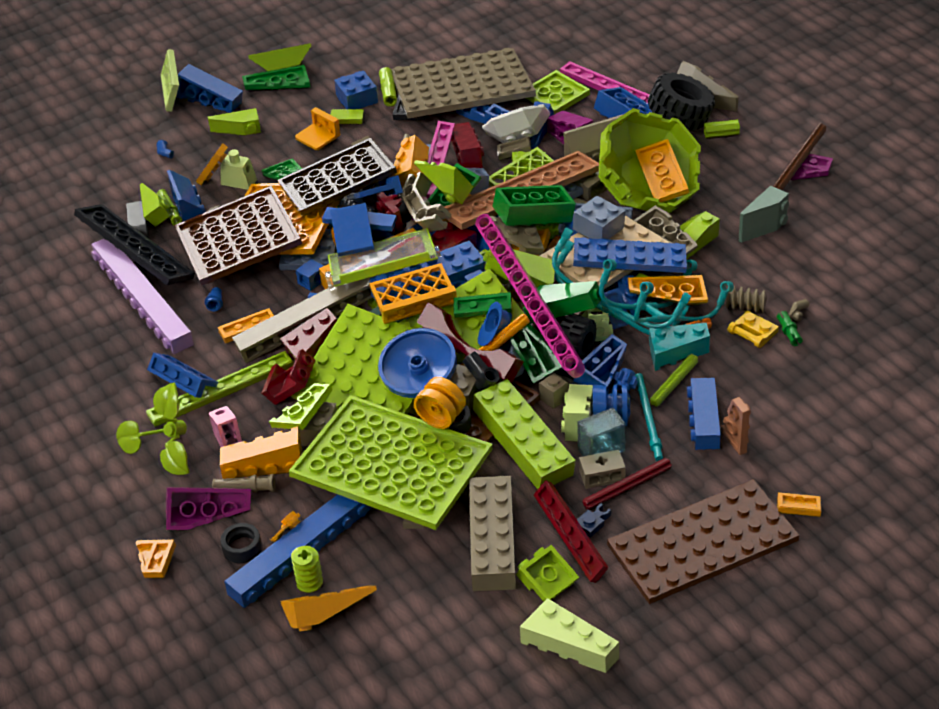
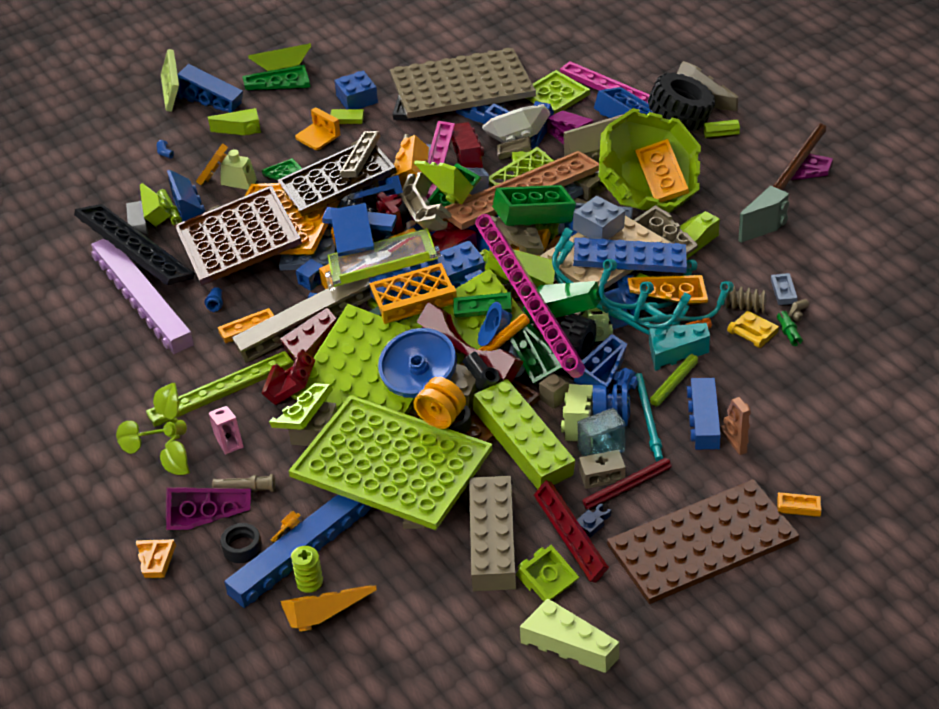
blue fence [147,352,218,398] -> none
light orange wedge [220,426,303,479] -> none
lime axle [379,67,397,107] -> none
none -> dark tan tile [340,131,381,177]
none -> sand blue plate [771,273,797,305]

